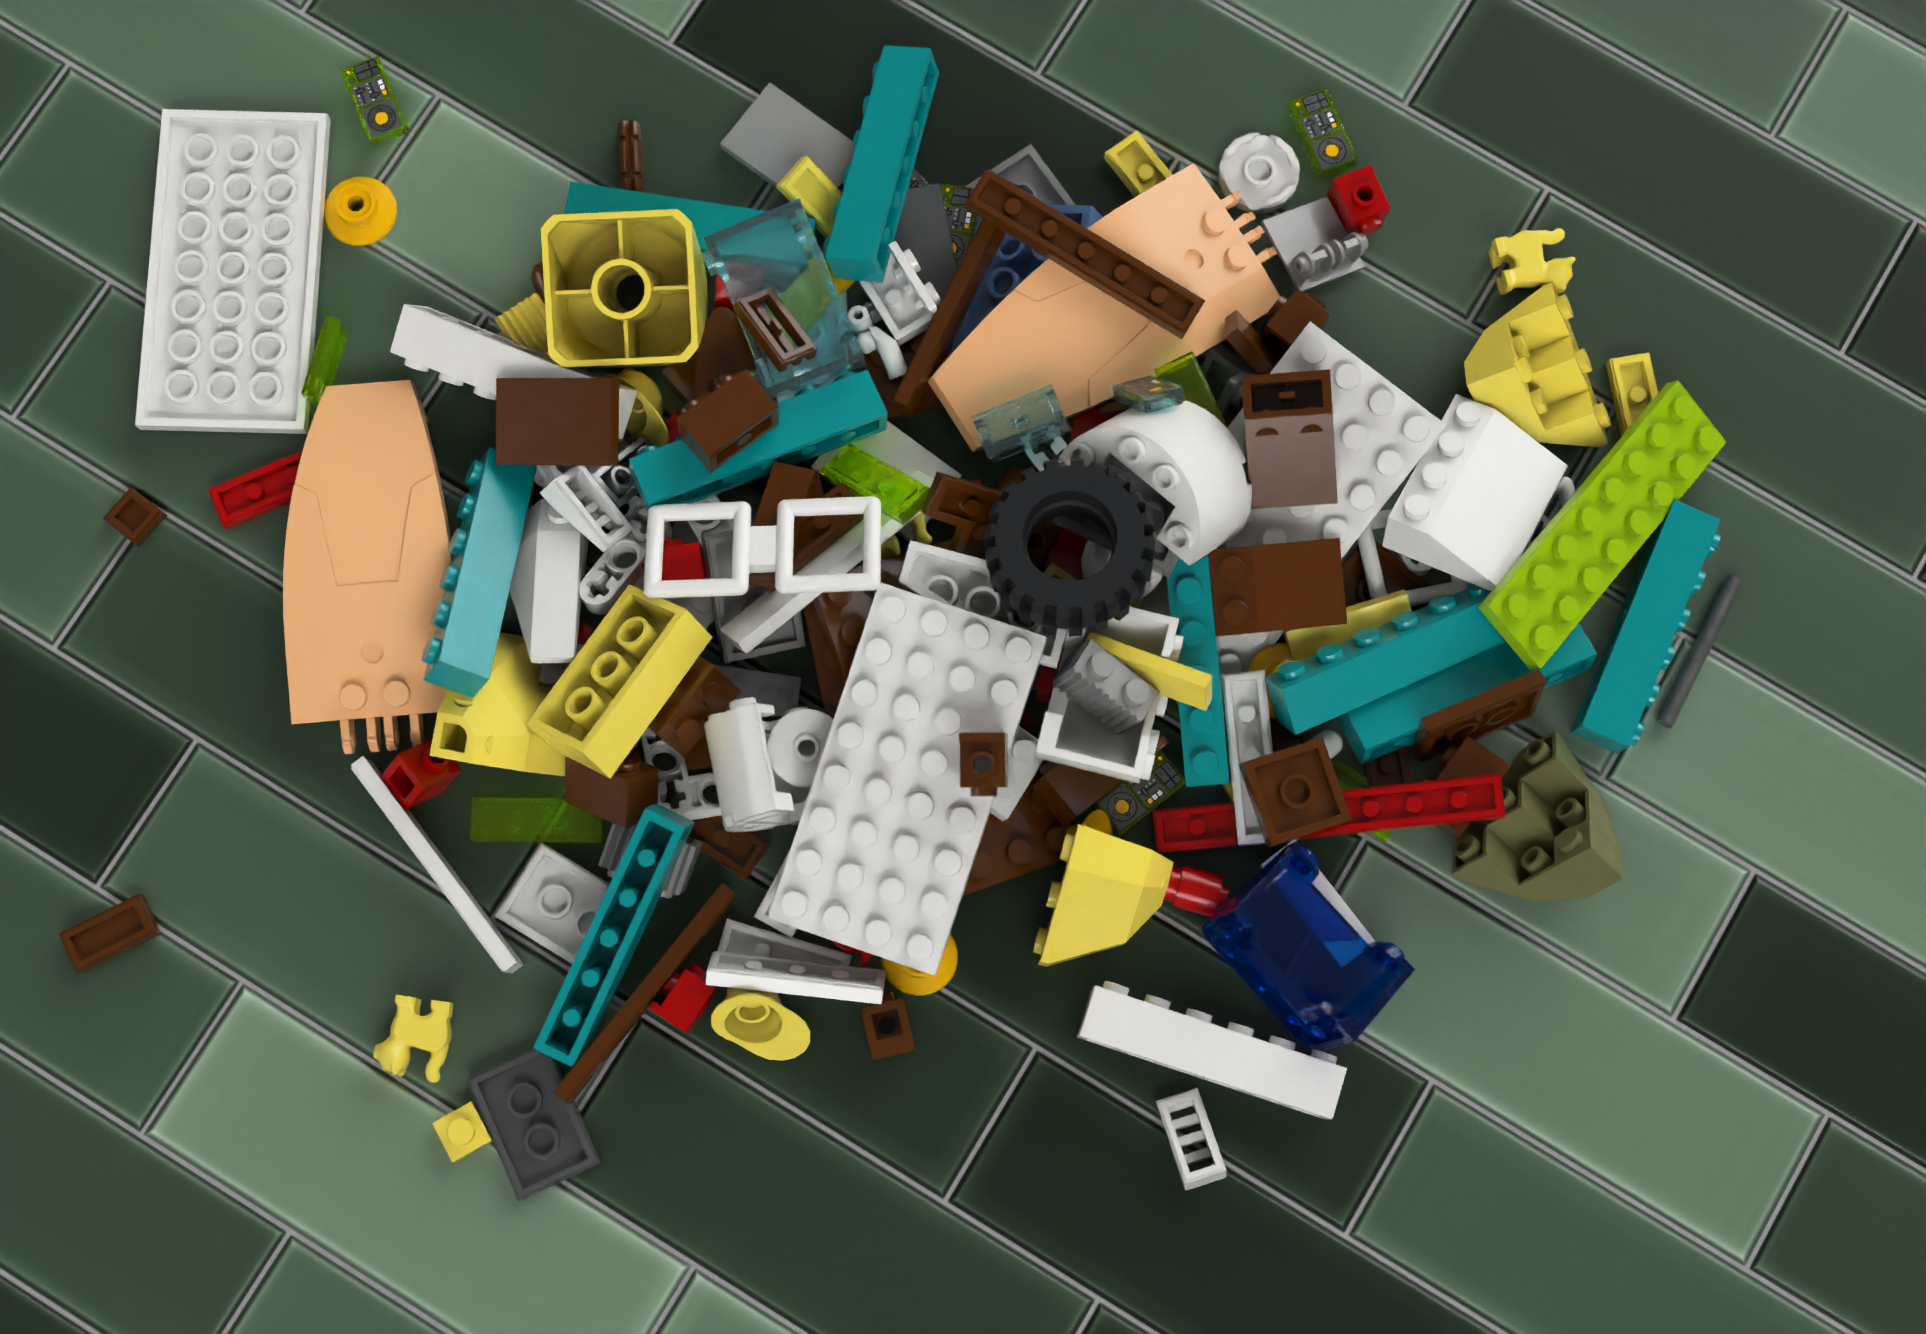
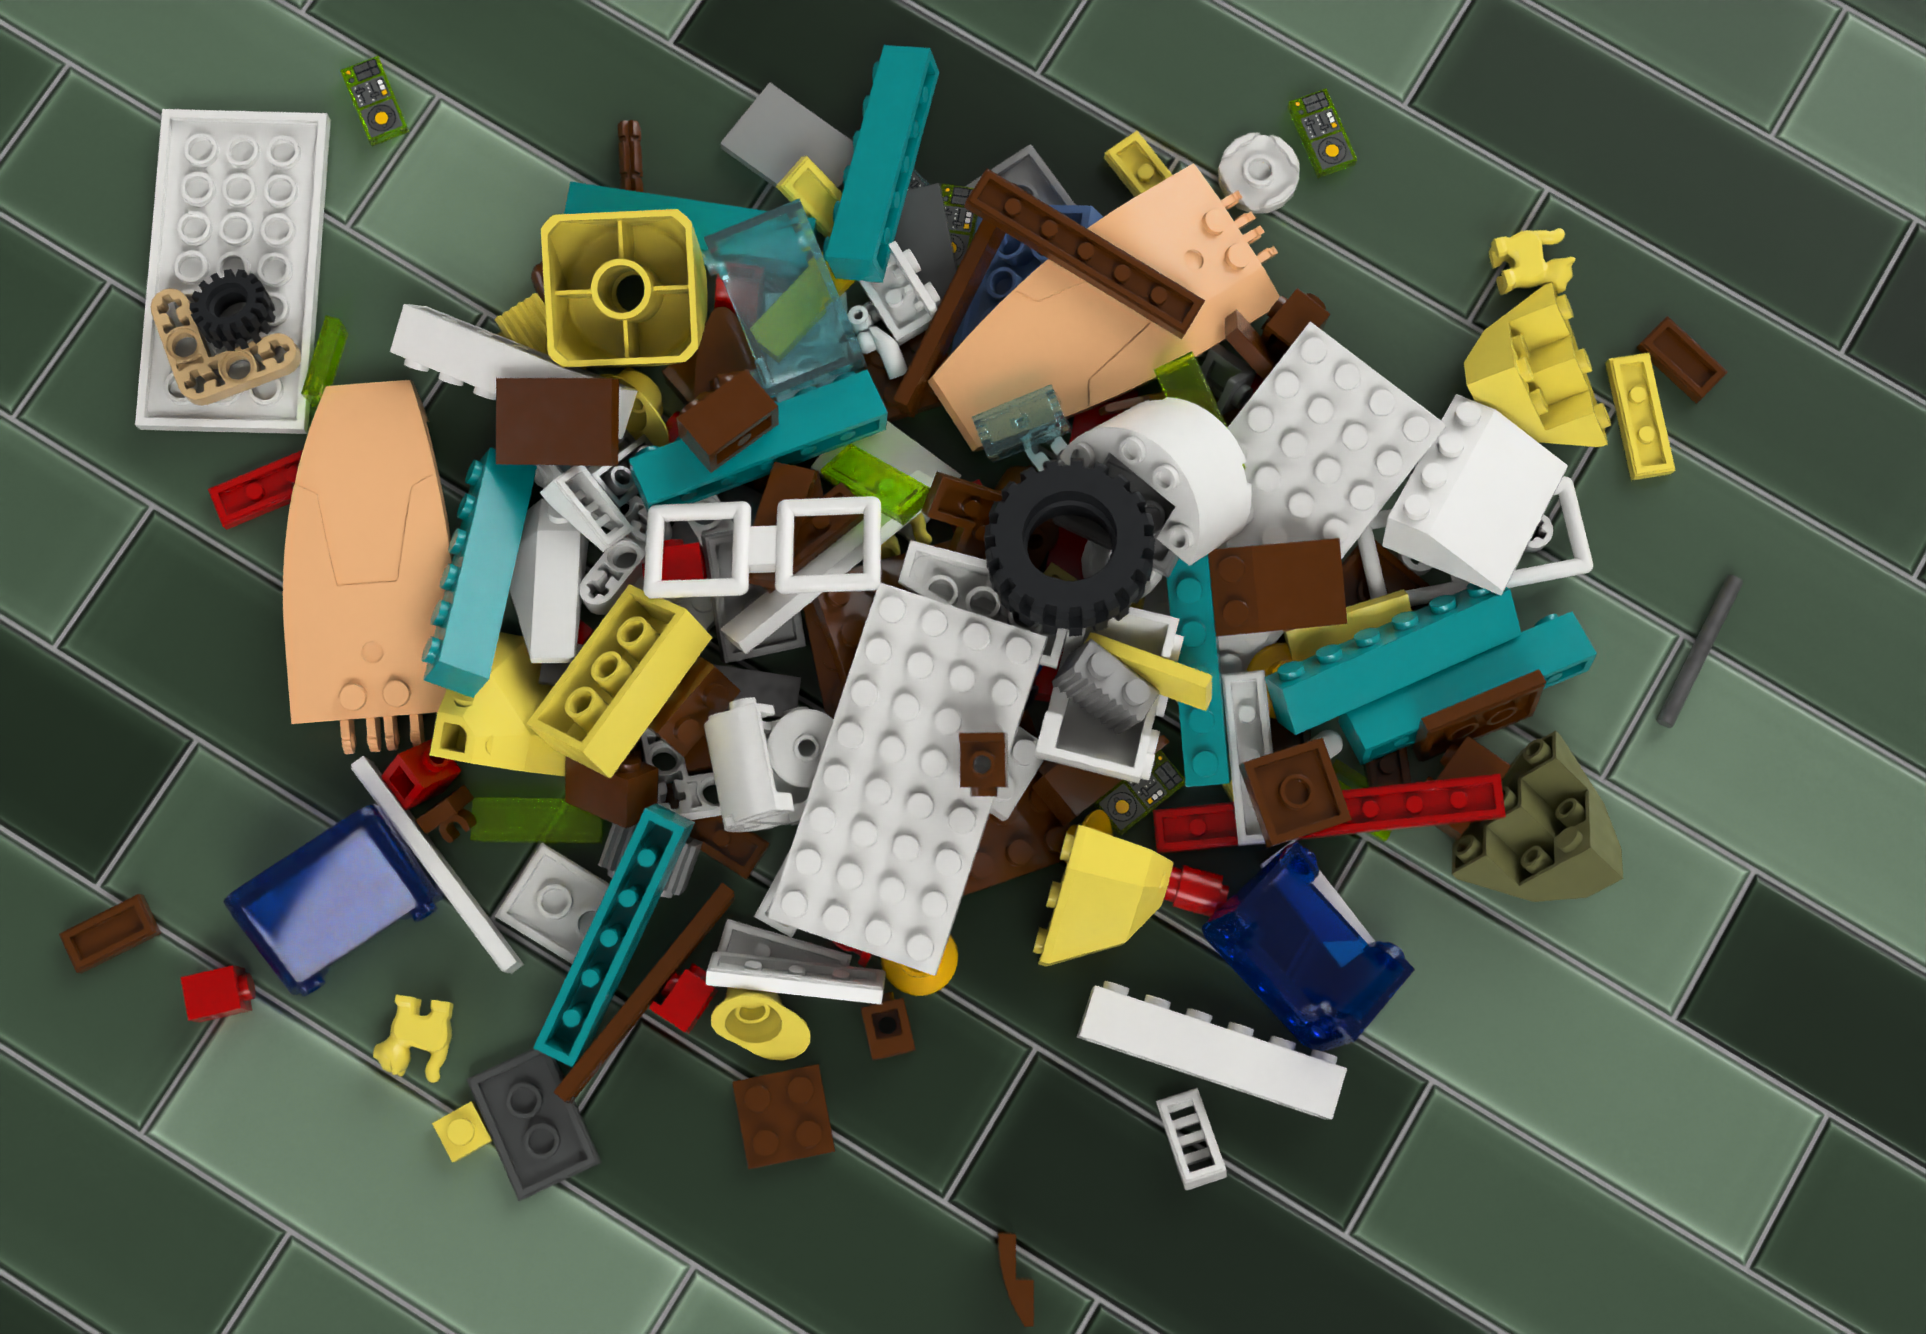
reddish brown tile [103,487,167,547] -> none
yellow piece [324,176,397,246] -> none
reddish brown tile [733,286,817,372] -> none
clear light blue tile [1112,375,1185,413] -> none
reddish brown slope [1242,369,1338,509] -> none
light grey hinge [1261,197,1368,292] -> none
red brick [1327,165,1391,235] -> none
lime plate [1478,380,1726,670] -> none
teal brick [1570,499,1721,753] -> none
none -> tan beam [150,288,301,406]
none -> red brick [180,965,256,1022]
none -> black tyre [189,269,276,351]
none -> clear blue windscreen [223,804,444,997]
none -> reddish brown tile [415,785,477,843]
none -> reddish brown plate [732,1064,836,1169]
none -> reddish brown slope [997,1232,1034,1327]
none -> reddish brown tile [1636,316,1728,404]

